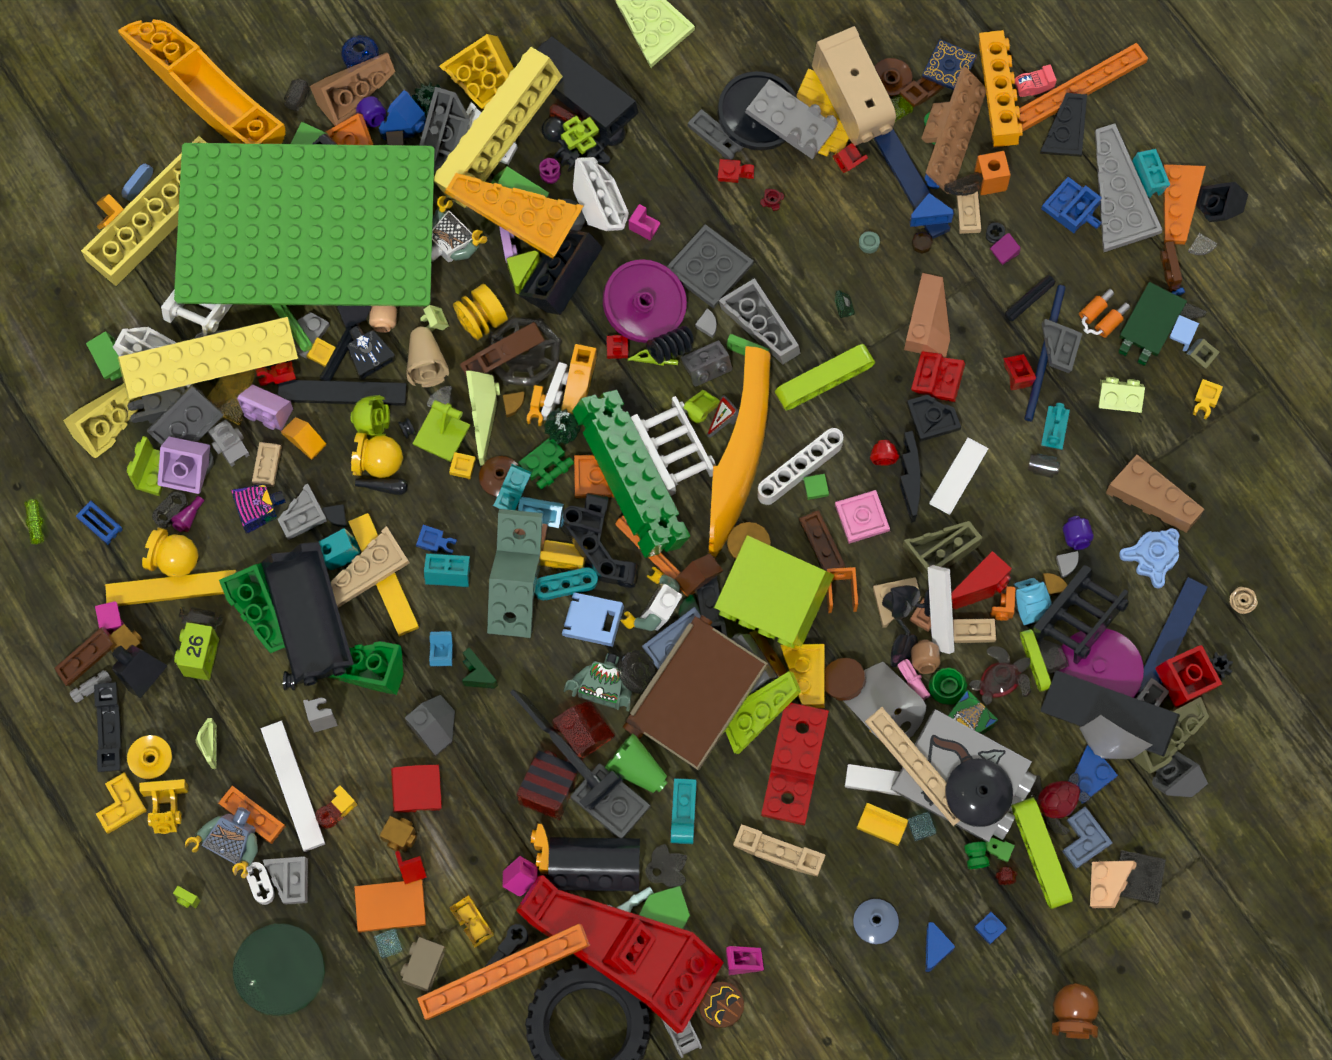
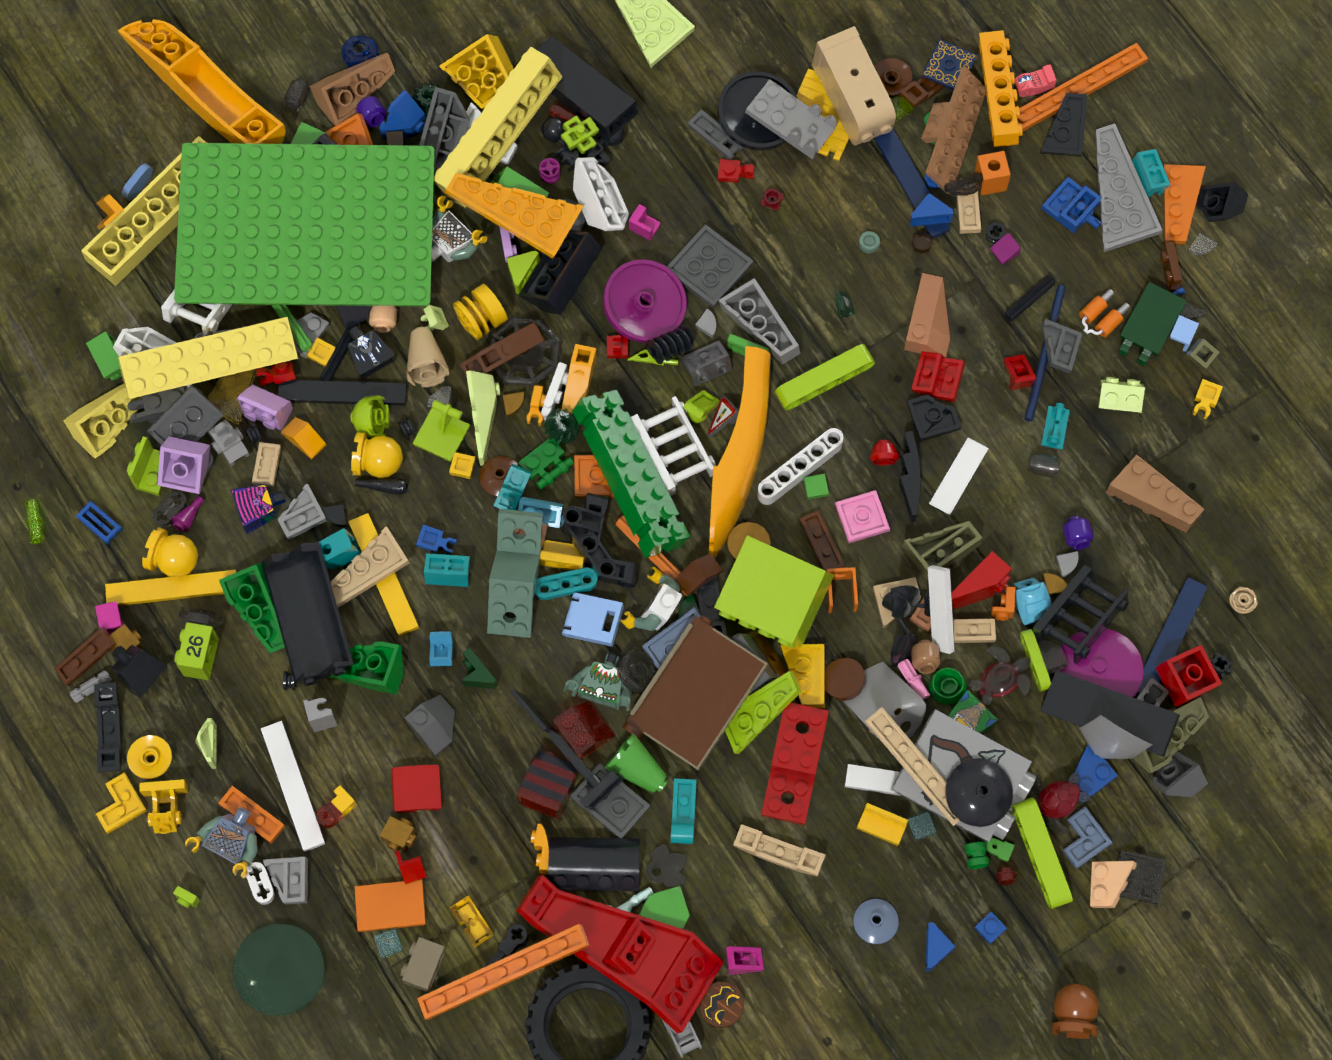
dark pink panel [503,856,537,896] -> none
red panel [832,143,868,173] -> none
light blue tile [1119,528,1180,588] -> none
none -> black bush [245,424,263,445]

